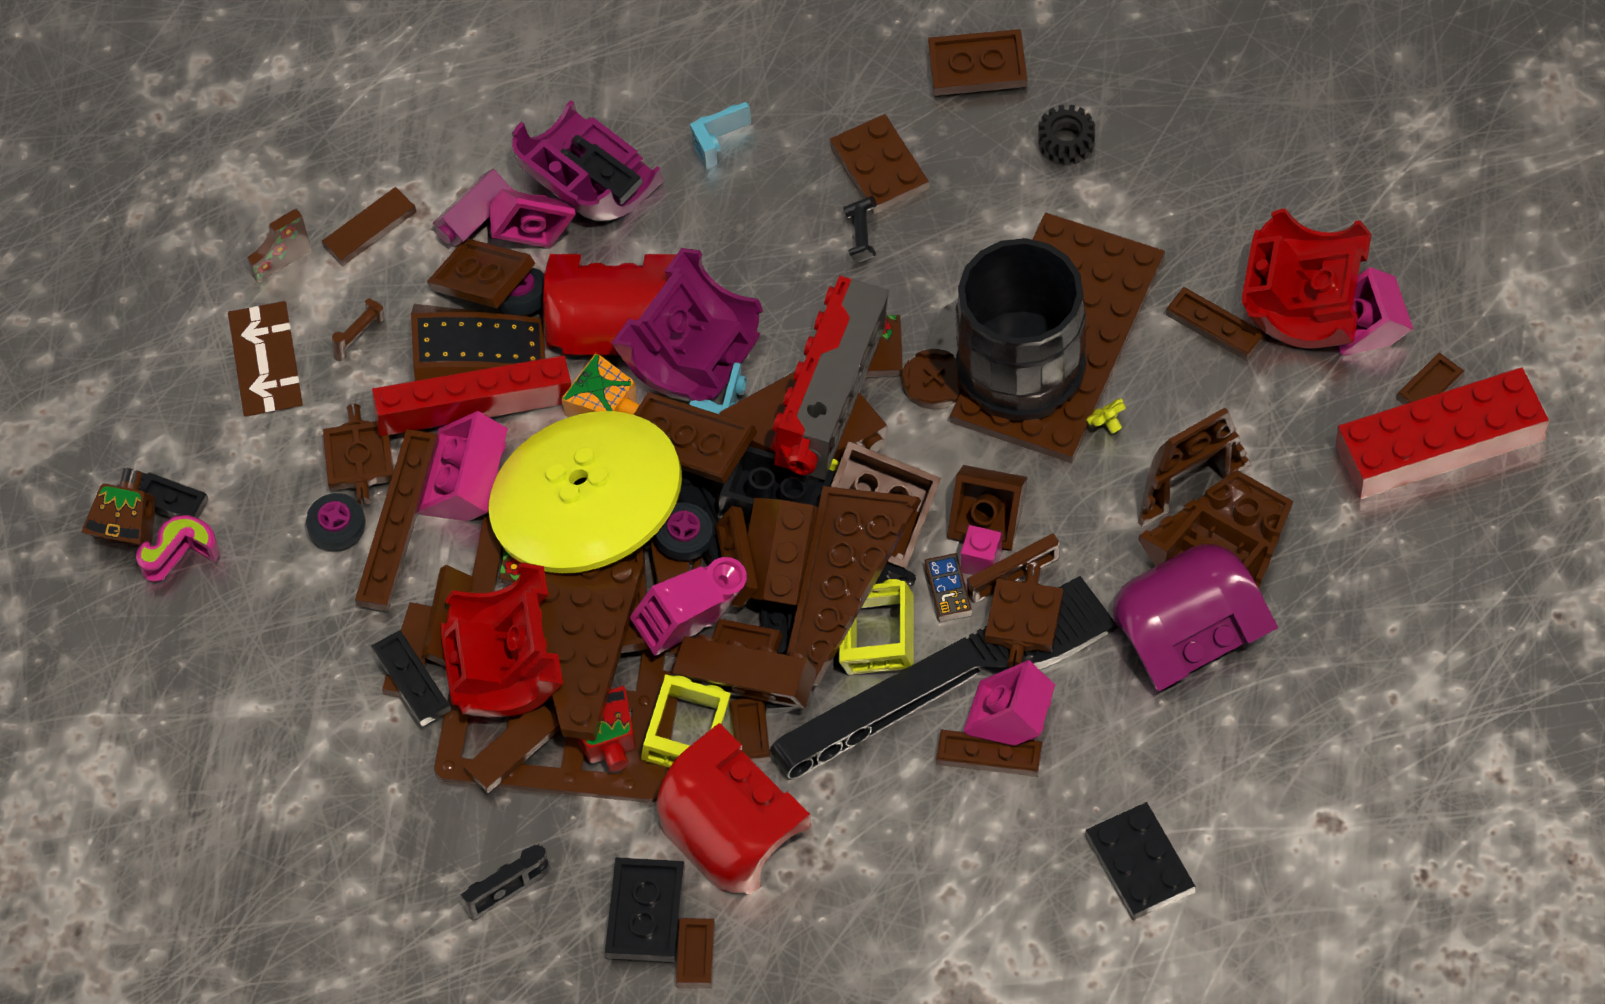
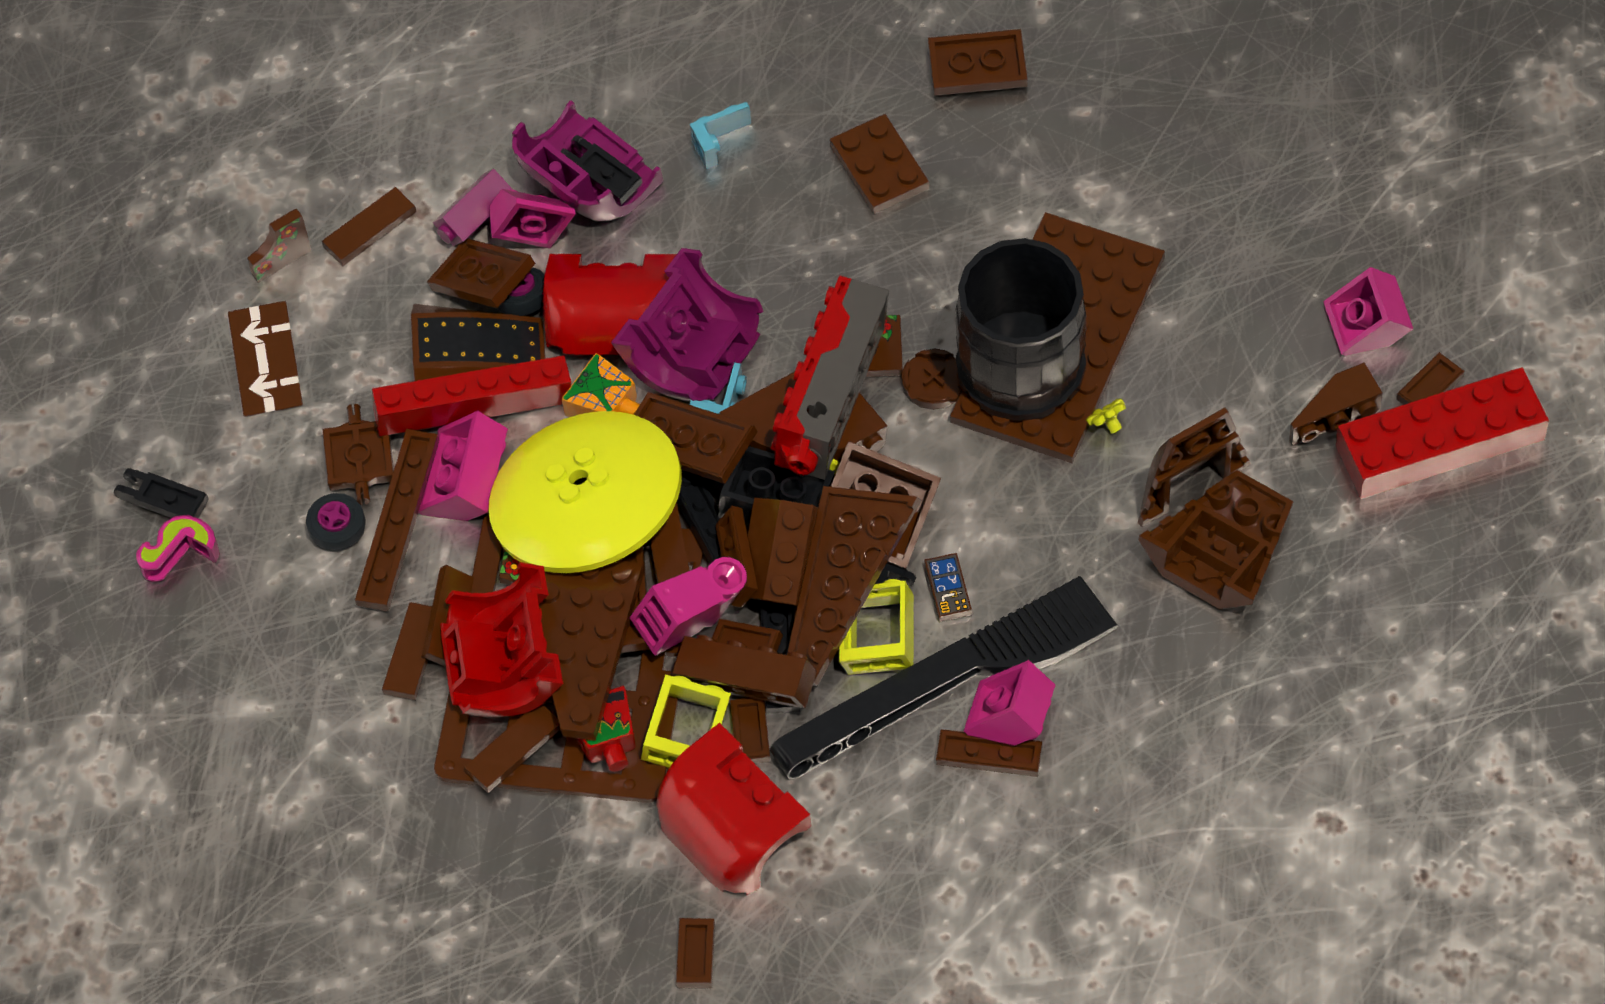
torso [82,468,155,547] -> none
reddish brown piece [332,298,384,361] -> none
black tile [371,630,451,727] -> none
black hinge [460,844,550,920] -> none
black plate [605,857,685,962] -> none
black wheel [654,503,713,561] -> none
black piece [843,196,877,262] -> none
reddish brown slope [947,465,1028,550] -> none
dark pink brick [960,525,1002,575] -> none
reddish brown tile [967,533,1059,603] -> none
reddish brown plate [985,564,1063,668] -> none
black tyre [1038,104,1095,165] -> none
black plate [1085,802,1196,921] -> none
magenta piece [1112,544,1278,692] -> none
reddish brown tile [1166,287,1265,361] -> none
red piece [1242,208,1372,348] -> none
none -> reddish brown slope [1289,362,1383,445]

